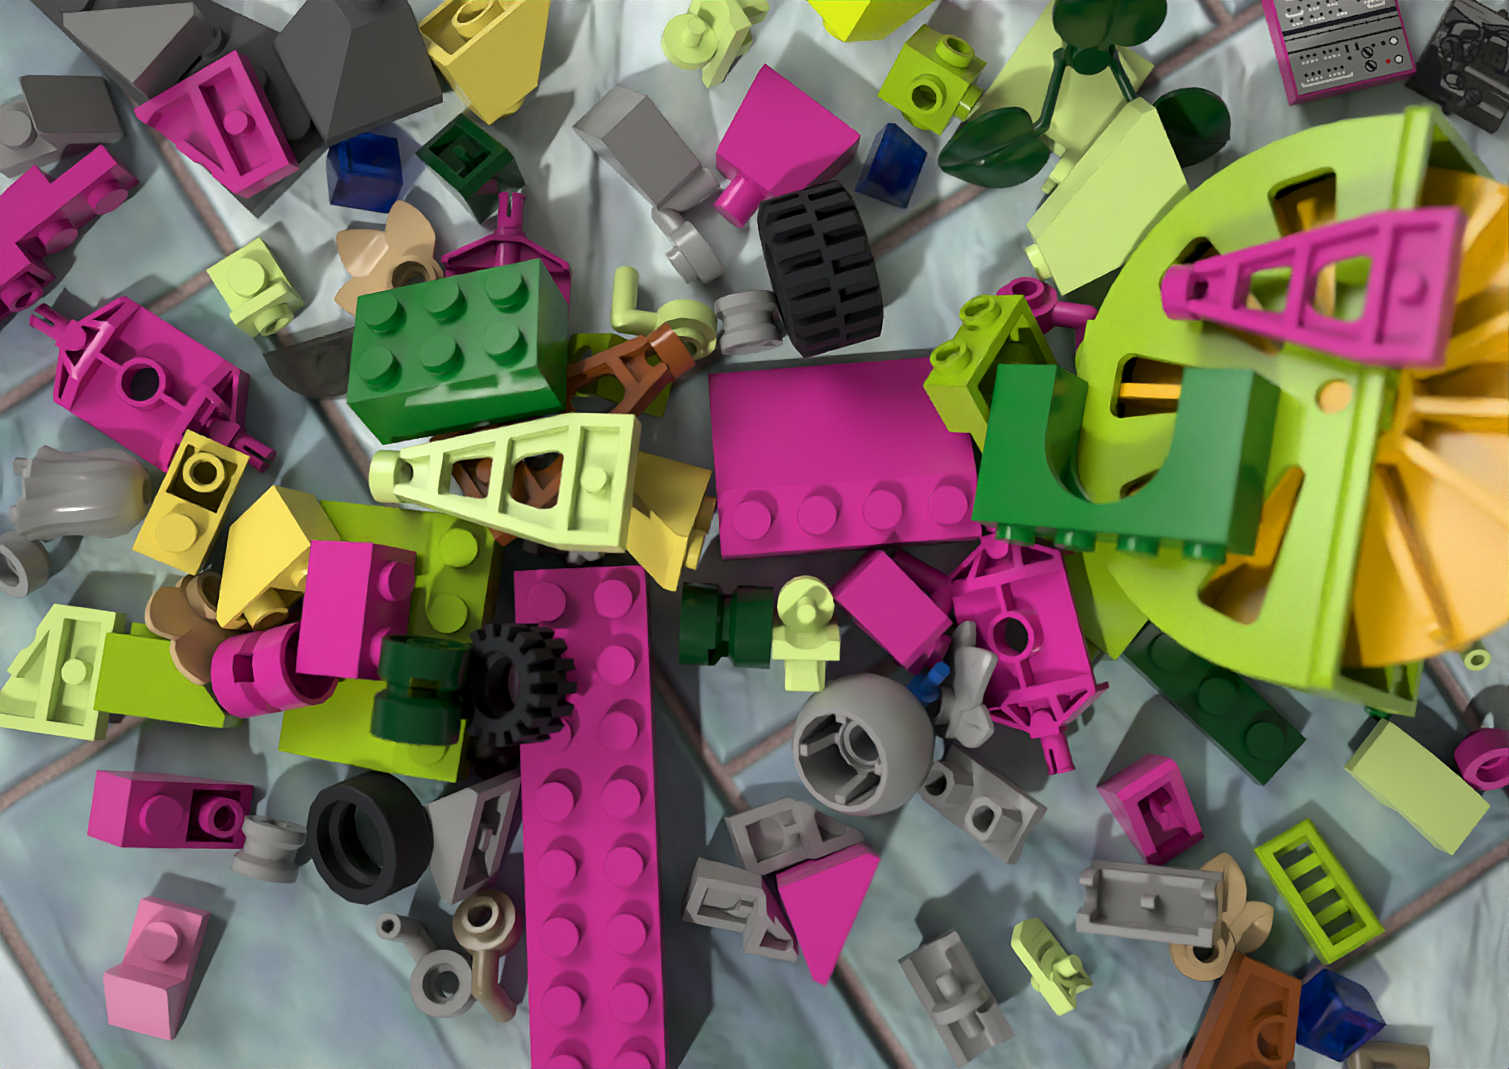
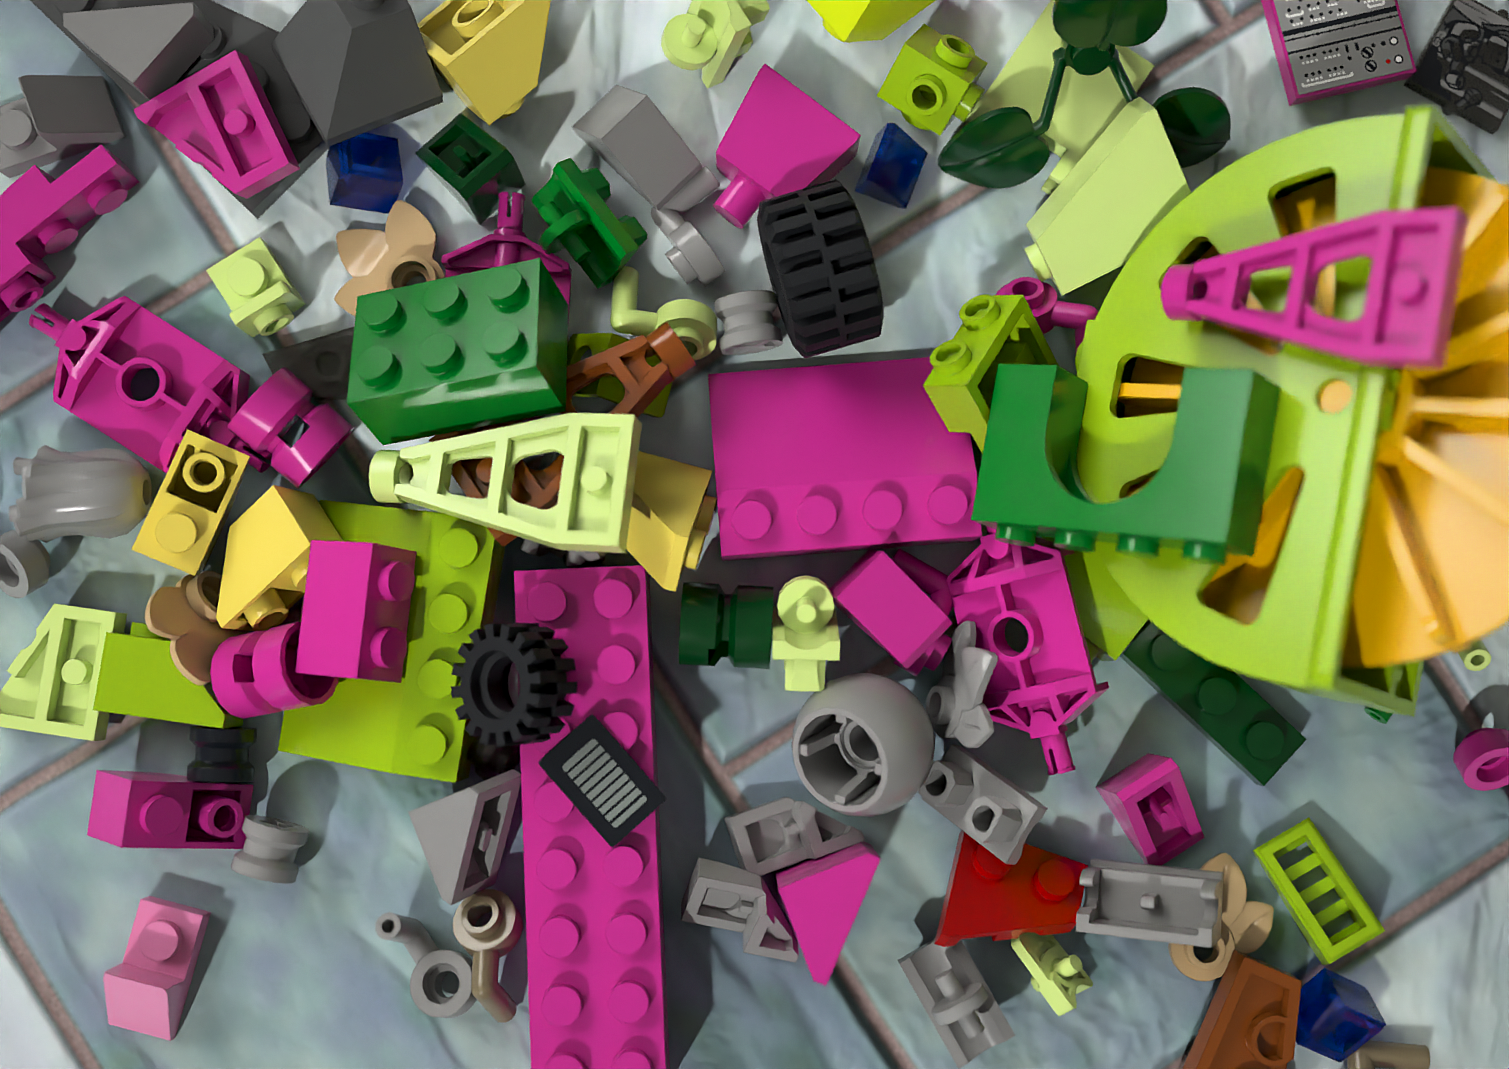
black tyre [306,770,432,905] -> none
dark green wheel [369,634,472,746] -> none
blue hand [904,662,950,707] -> none
yellowish green slope [1343,718,1491,856] -> none
none -> black wheel [186,726,257,782]
none -> dark pink wheel [228,367,354,489]
none -> green hips [531,158,647,289]
none -> black sticker [538,715,666,847]
none -> red wing [934,830,1088,947]

